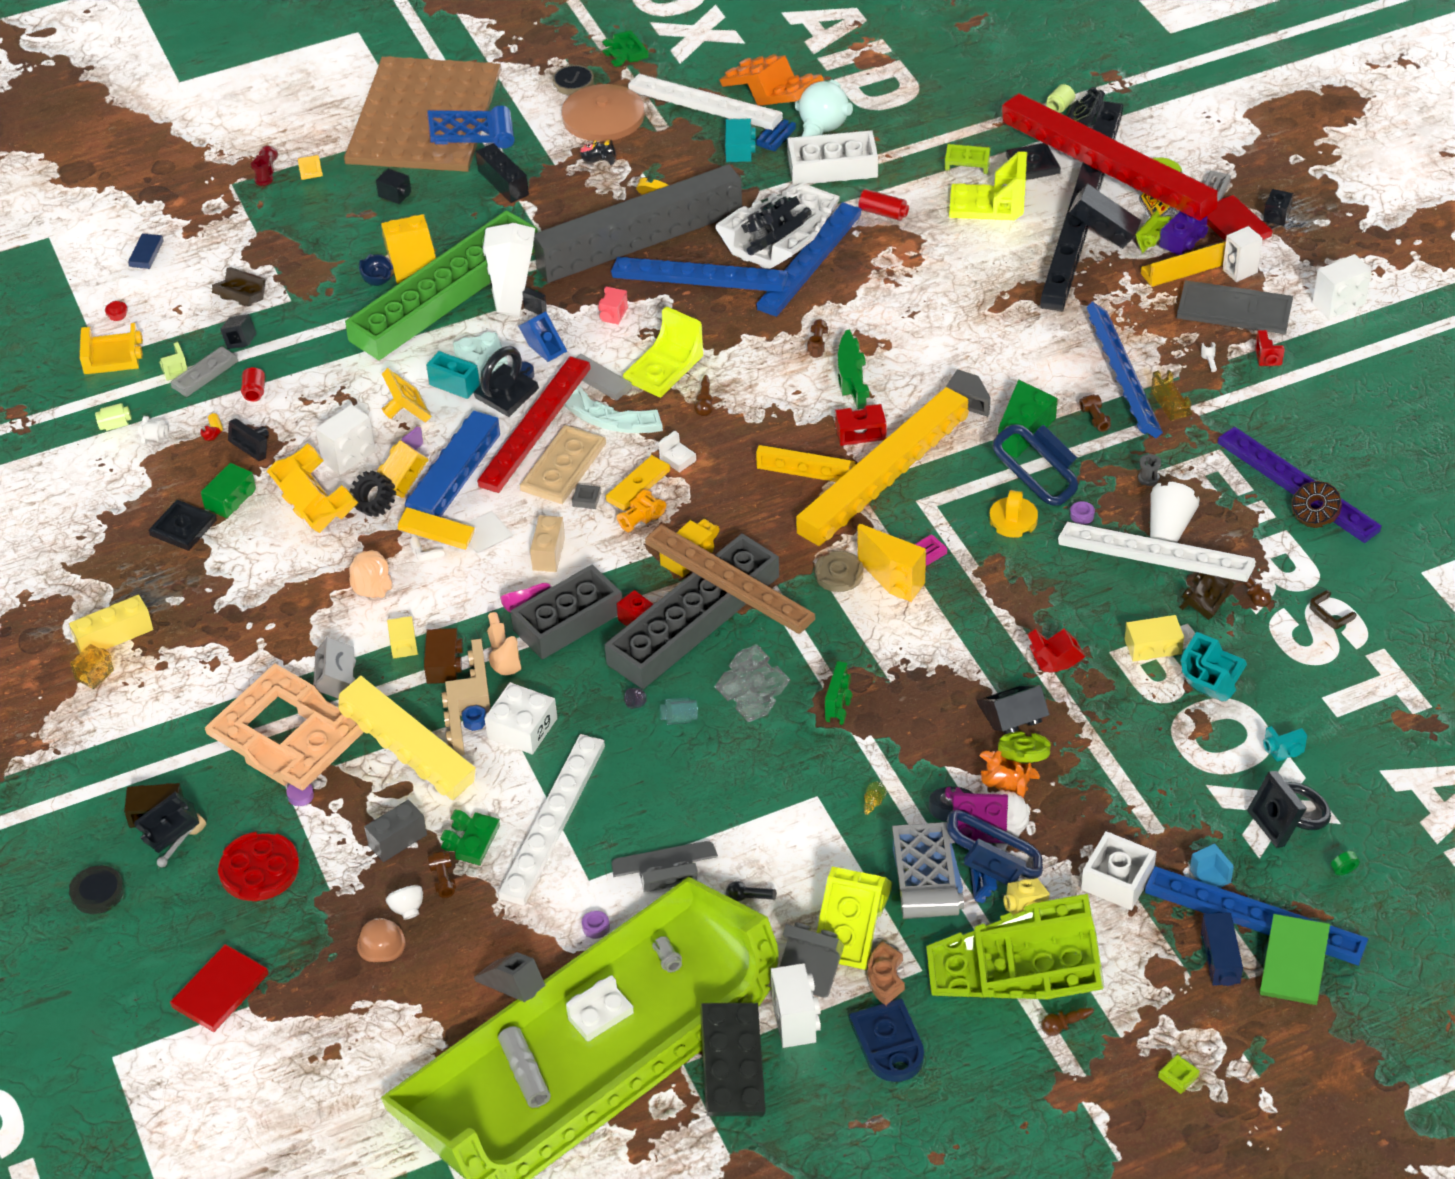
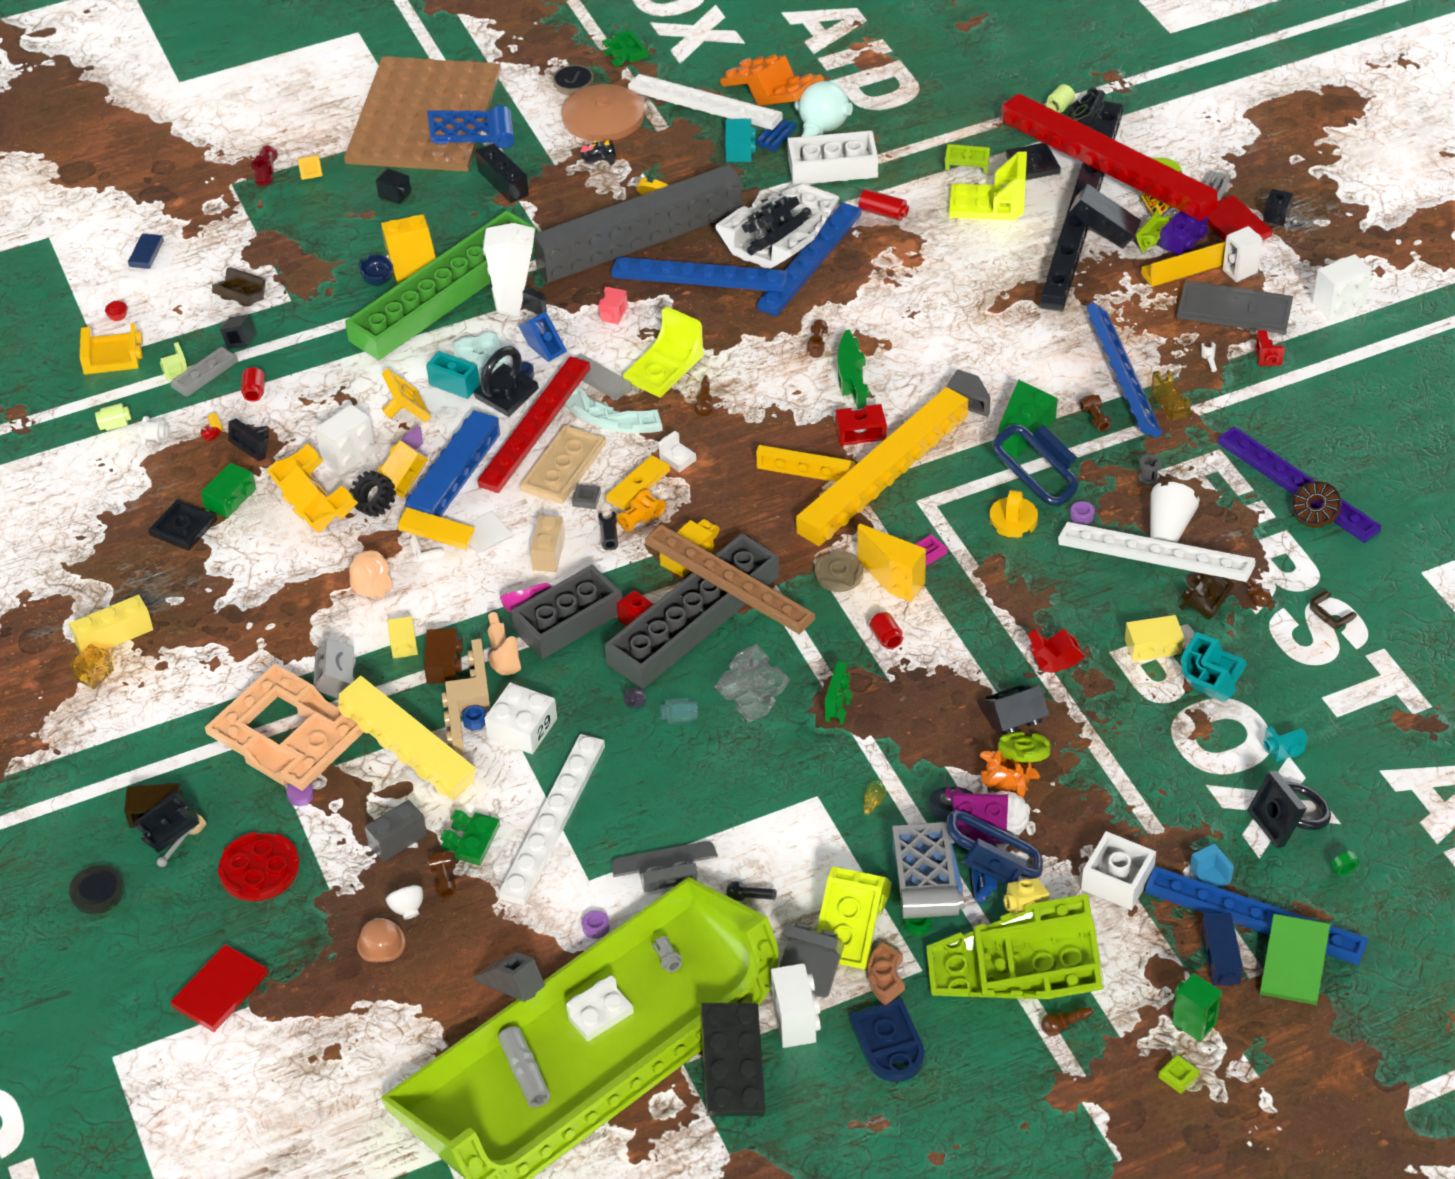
none -> black bar [598,511,618,550]
none -> red brick [869,612,903,649]
none -> green tile [904,917,932,936]
none -> green brick [1172,973,1222,1043]

